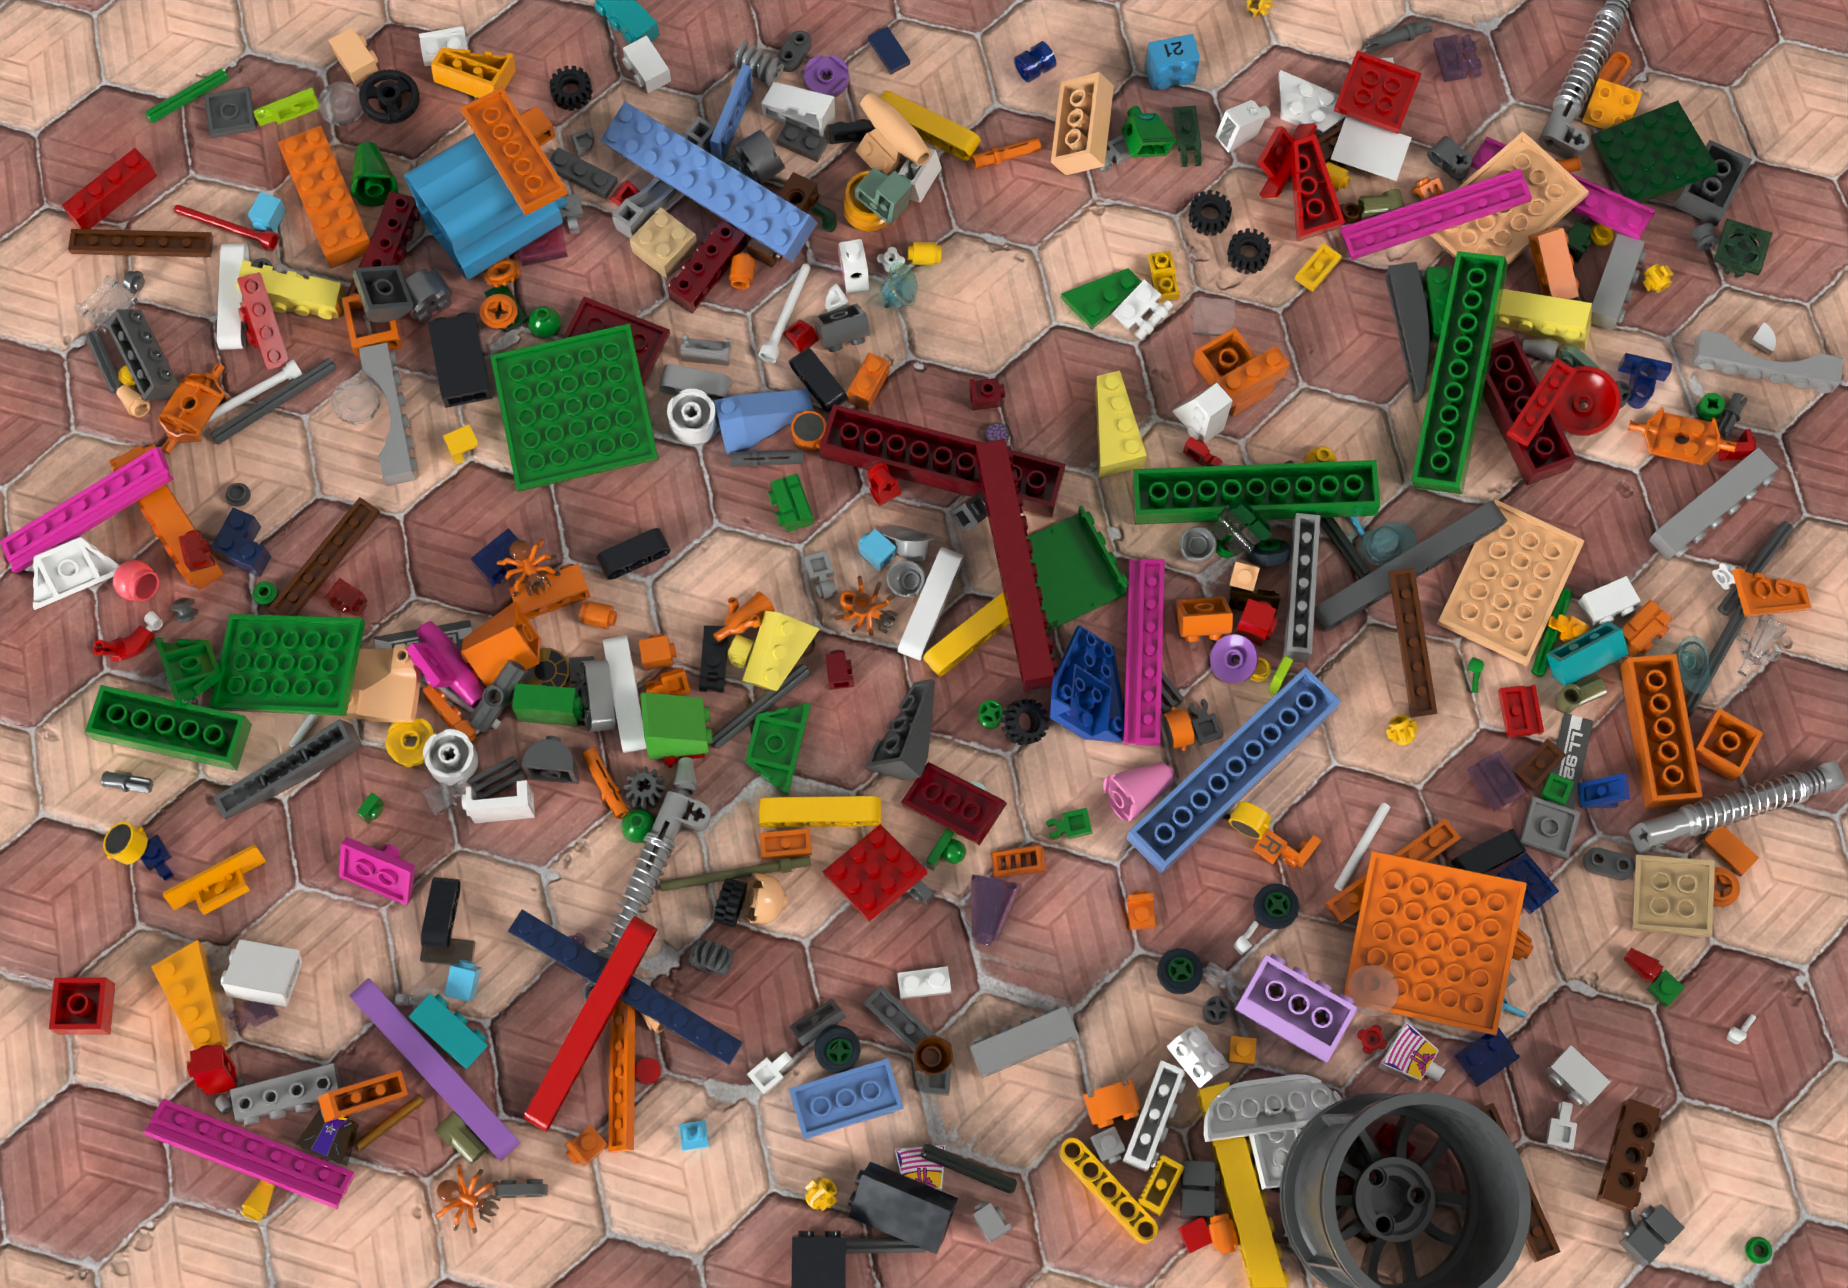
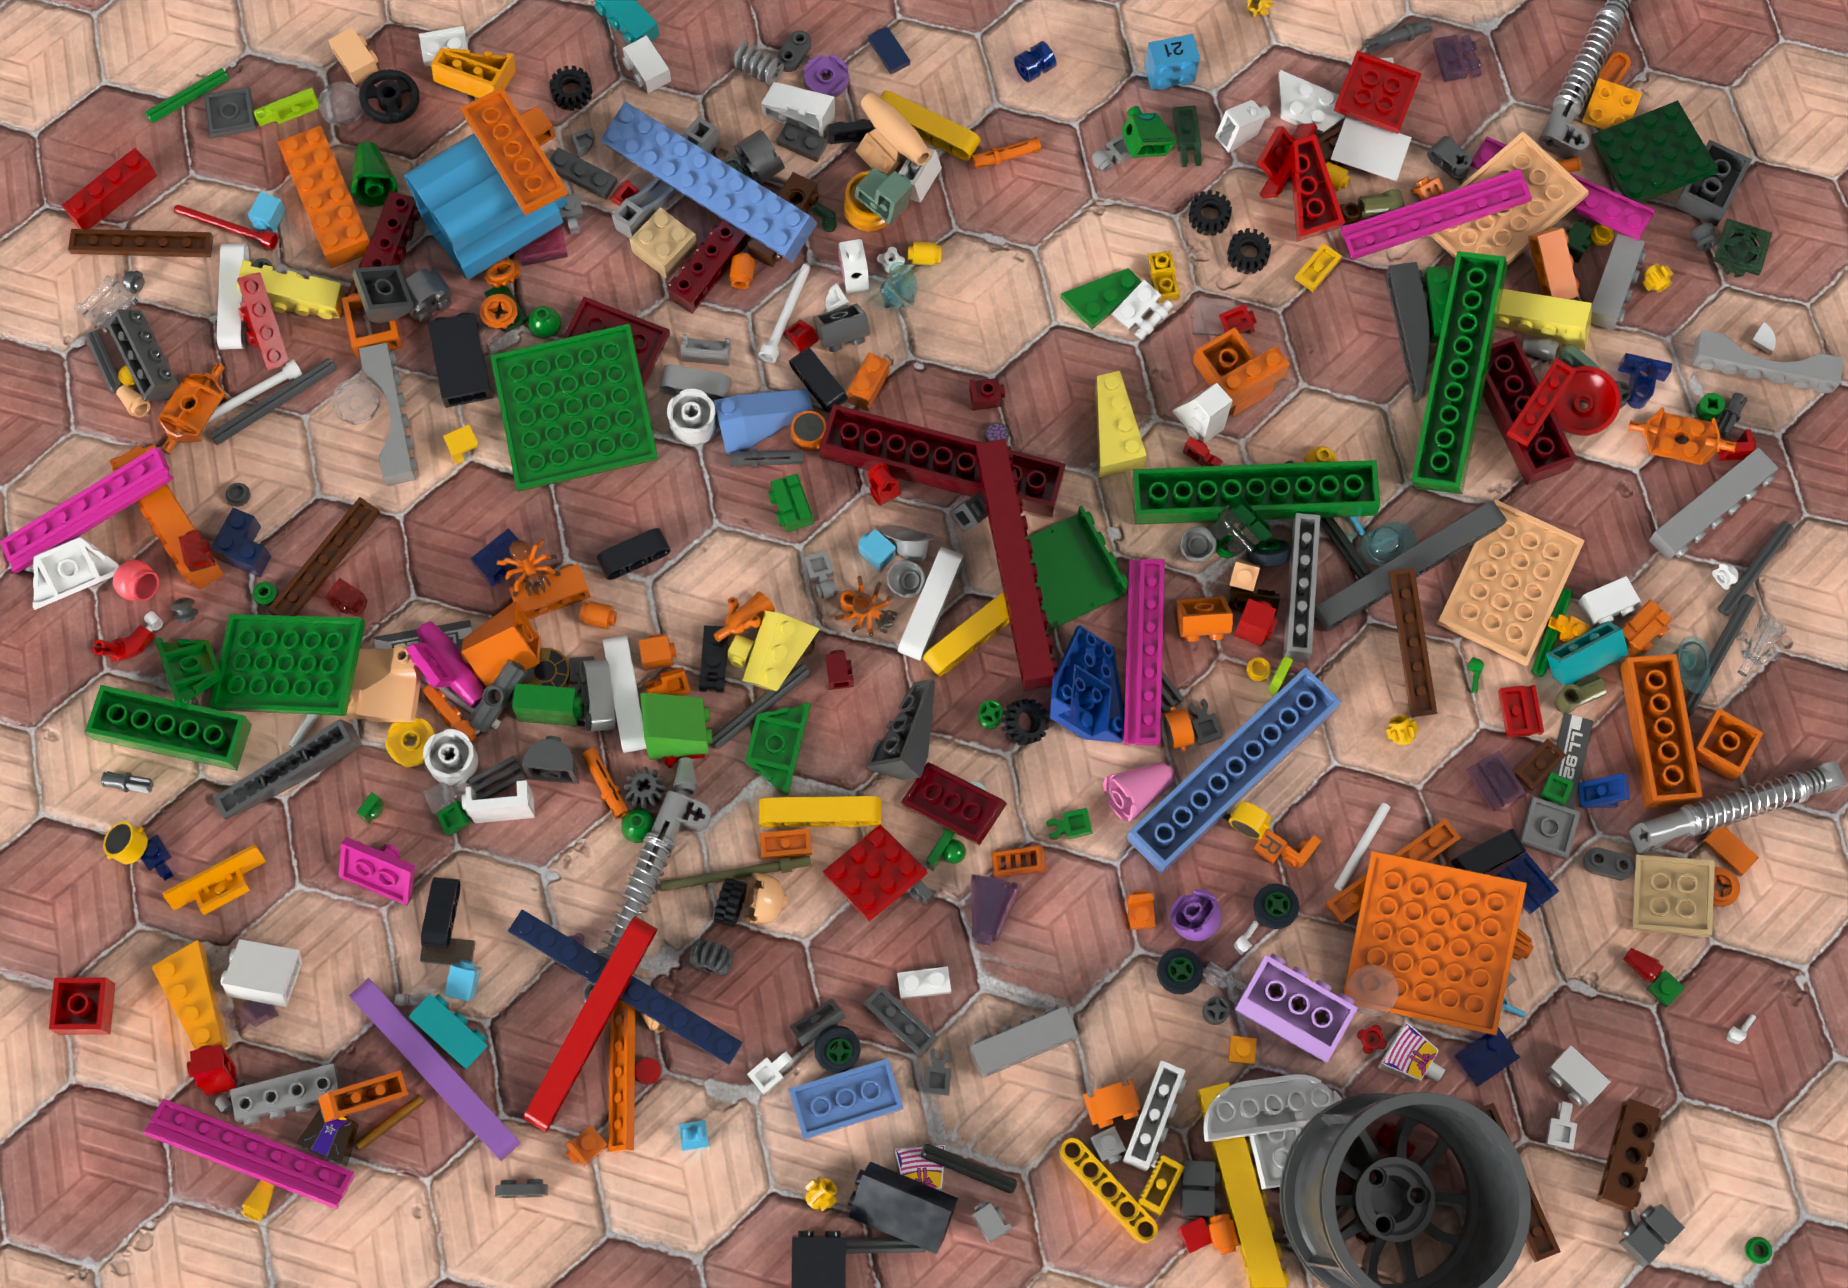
olive piece [434,1111,488,1165] -> none
animal [435,1165,501,1234] -> none
medium blue tile [710,64,753,162] -> none
reddish brown hat [914,1036,953,1075] -> none
light nougat brick [1051,72,1114,175] -> none
white plate [1167,1026,1229,1088] -> none
medium lavender dish [1210,634,1258,684] -> none
orange wing [1732,567,1811,617] -> none
none -> green plate [436,801,471,836]
none -> medium lavender cylinder [1169,889,1222,942]
none -> red bracket [1219,304,1257,333]

